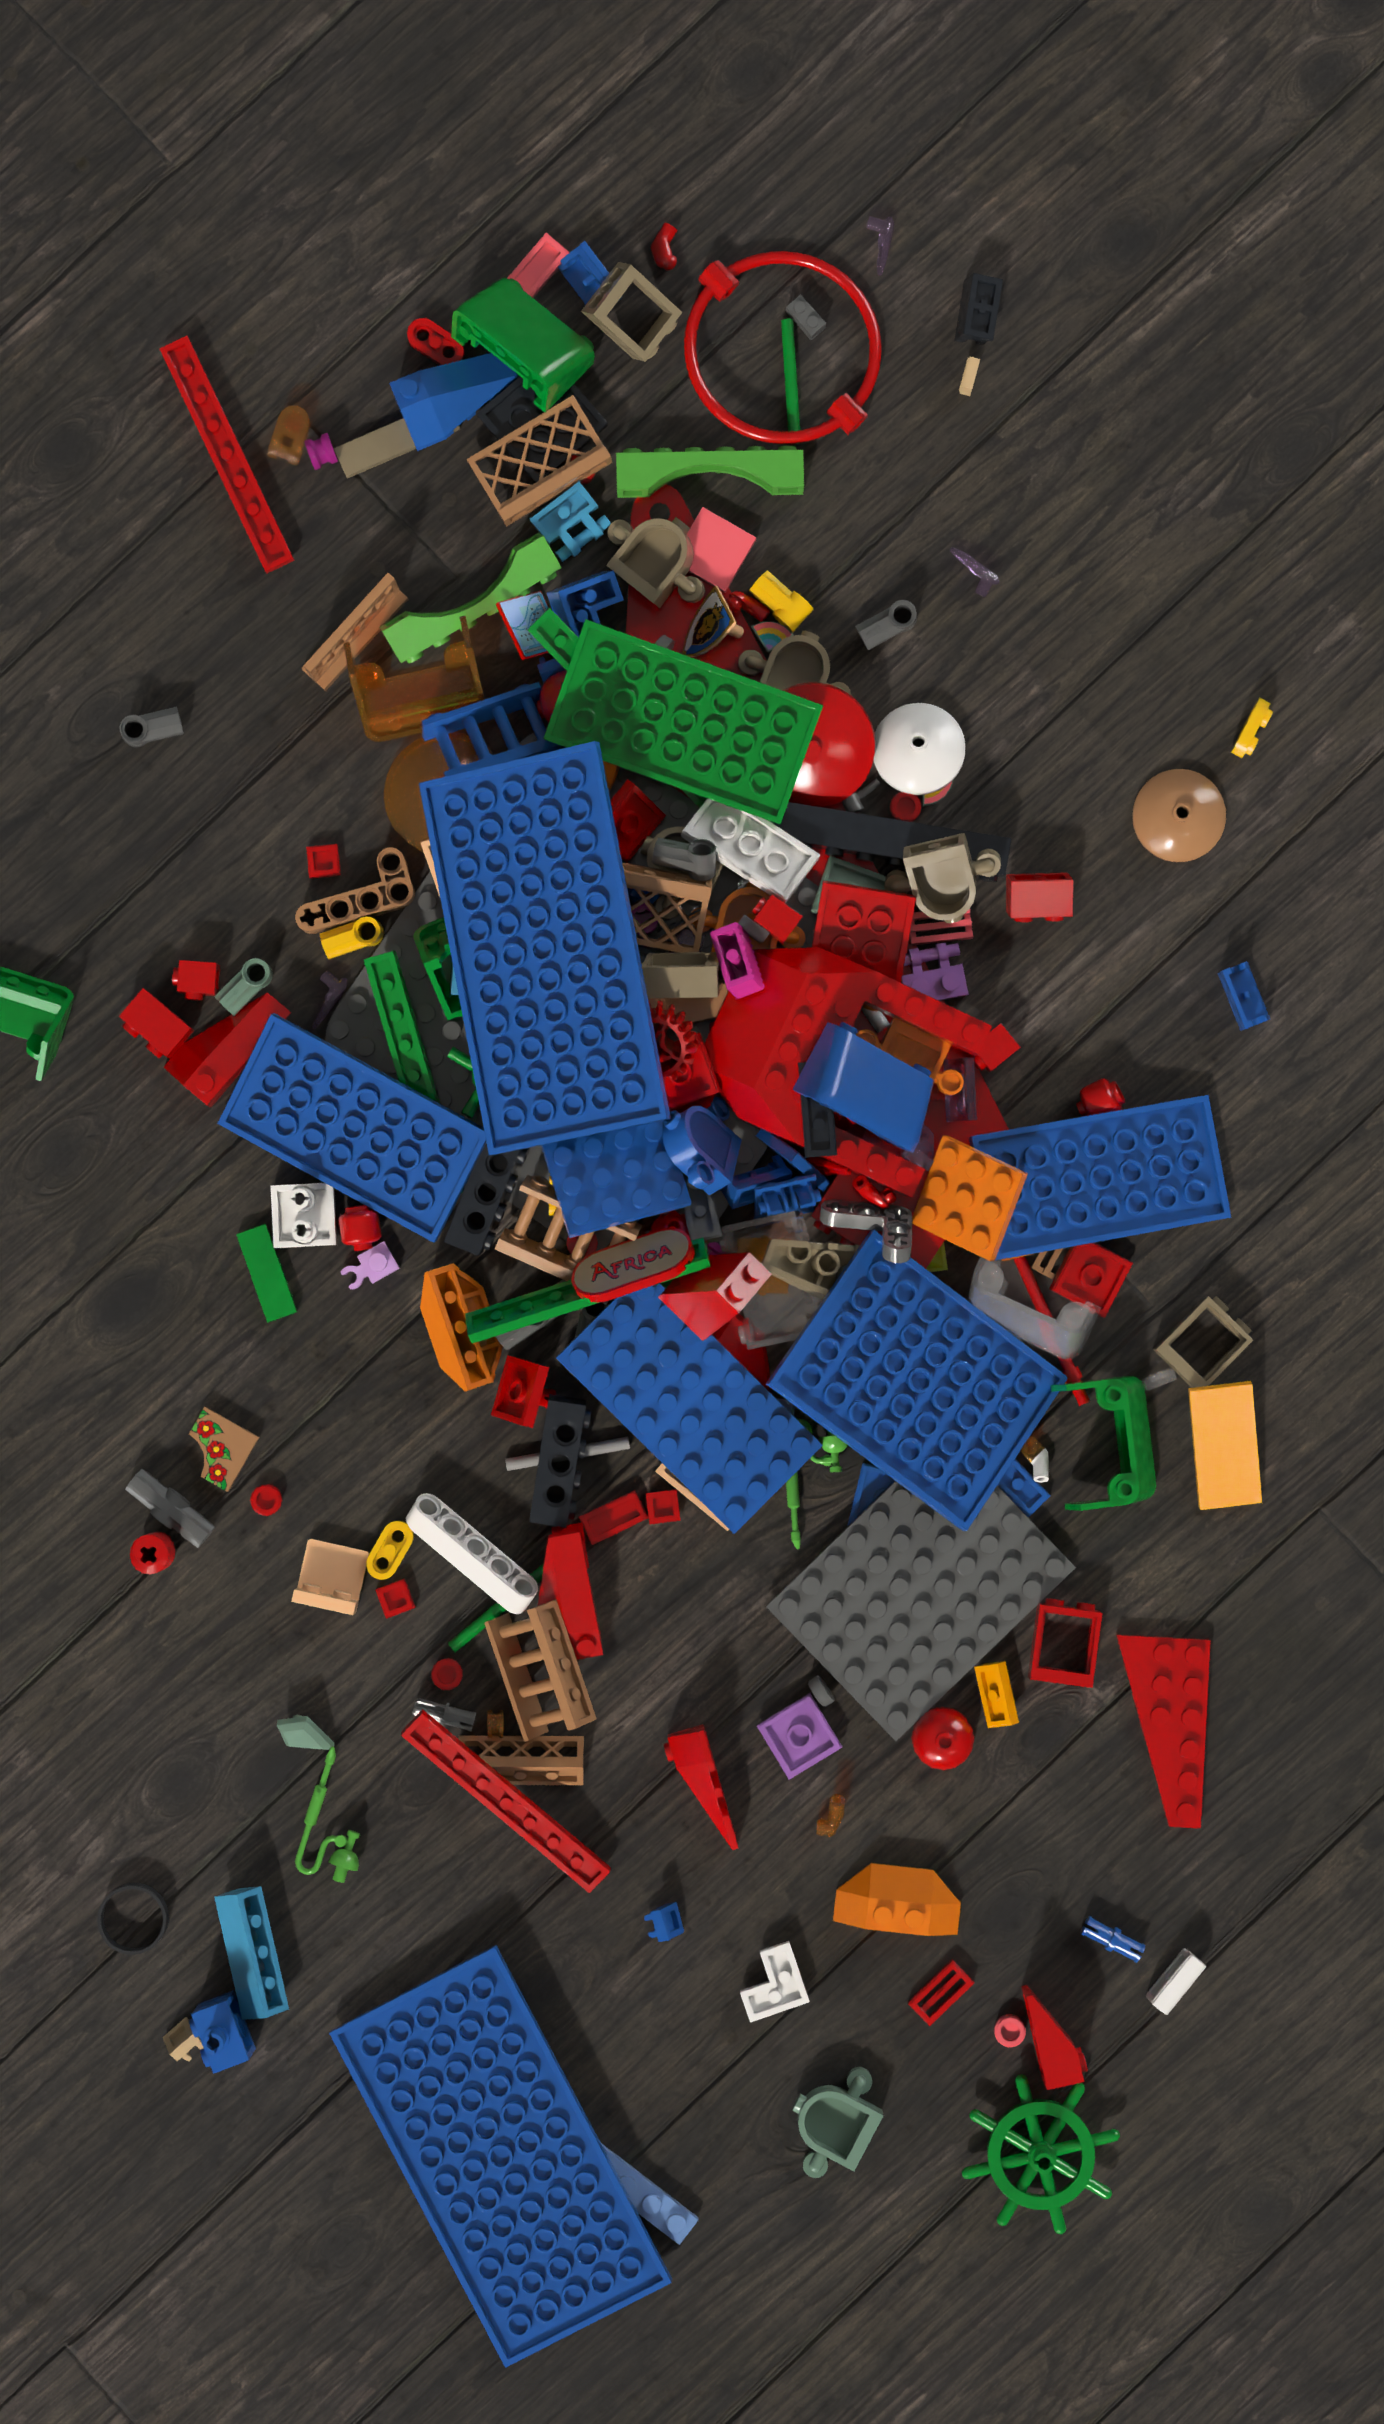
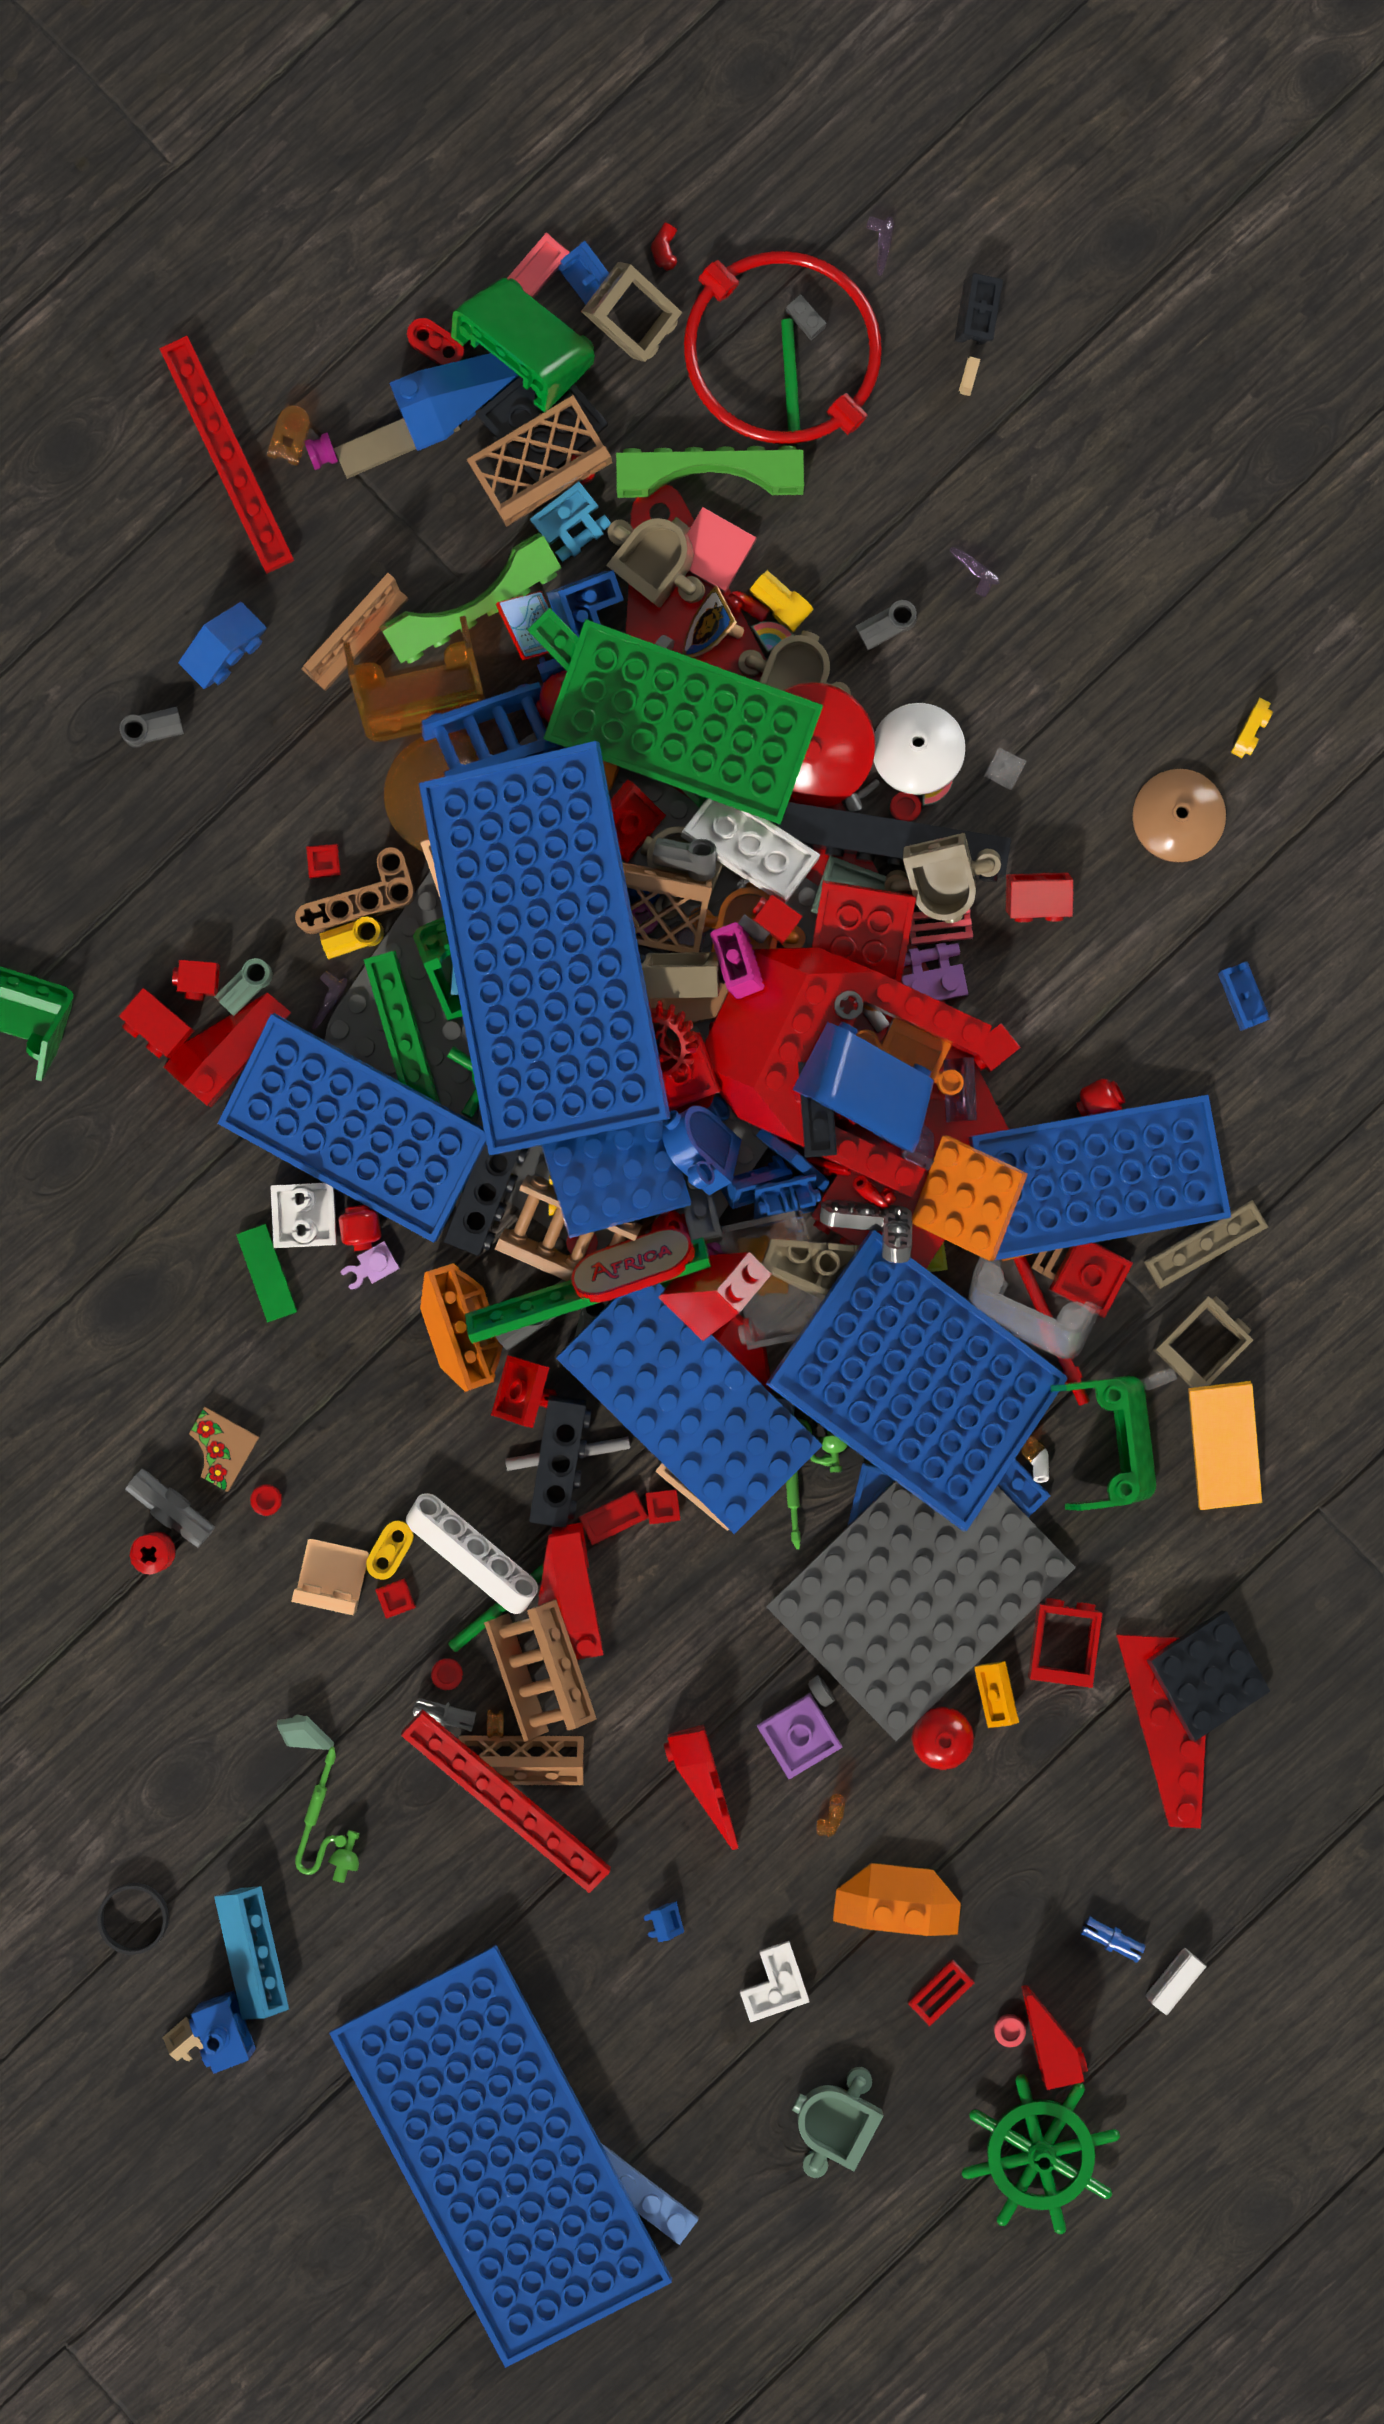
none -> blue brick [178,602,267,689]
none -> dark grey bush [834,991,863,1020]
none -> clear tile [984,747,1027,790]
none -> dark tan tile [1144,1200,1268,1289]
none -> black plate [1147,1610,1270,1741]

